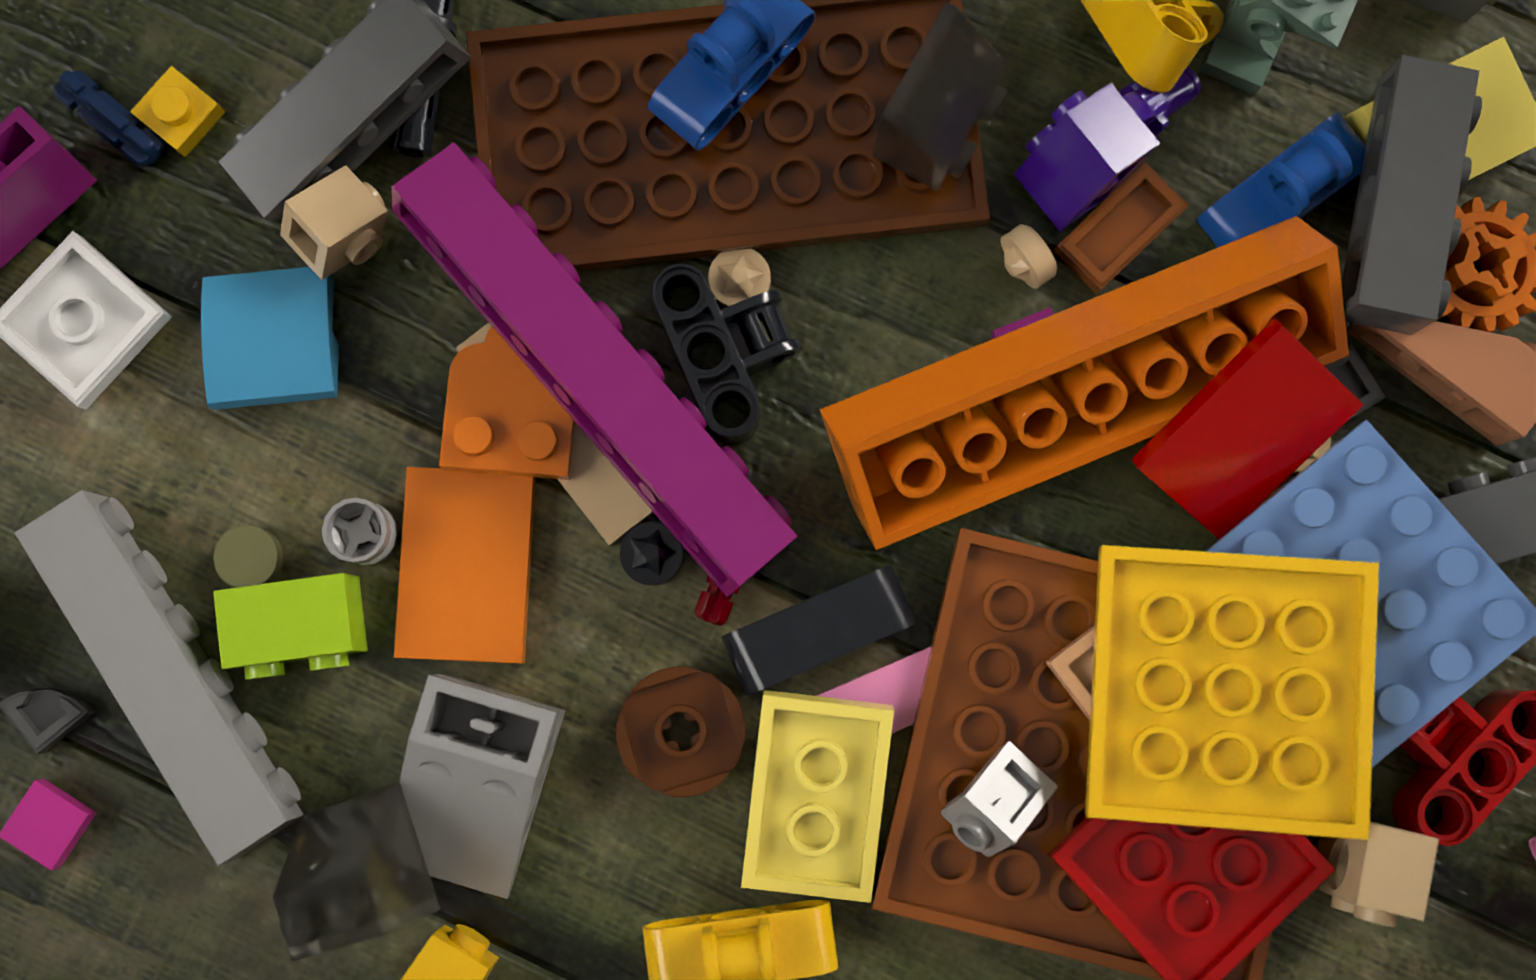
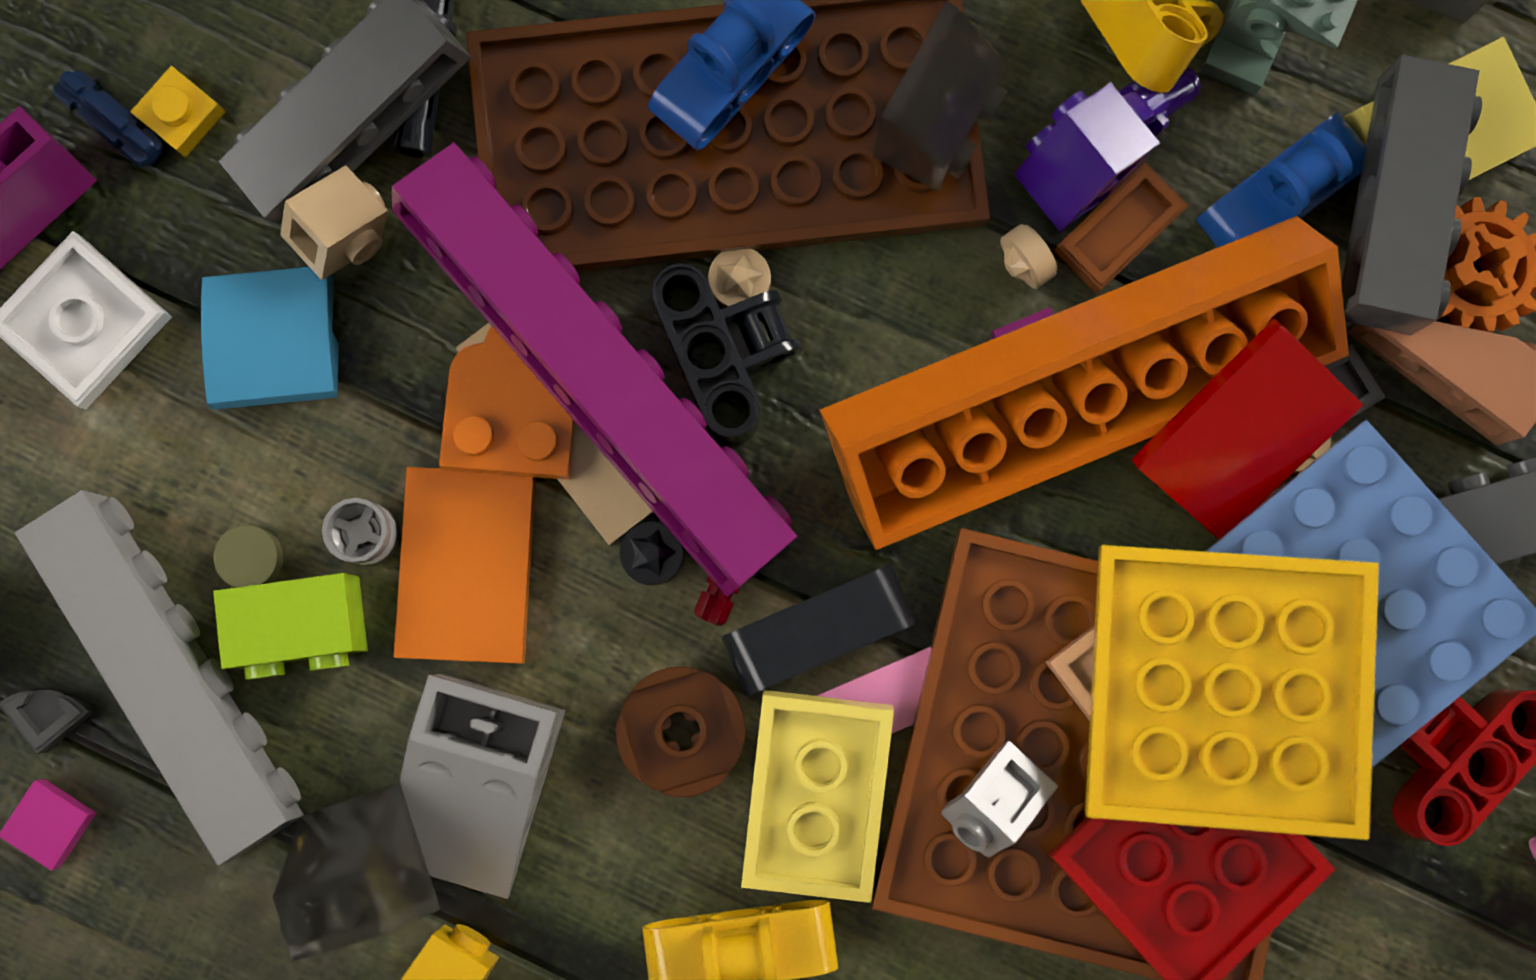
tan brick [1316,821,1439,927] -> none

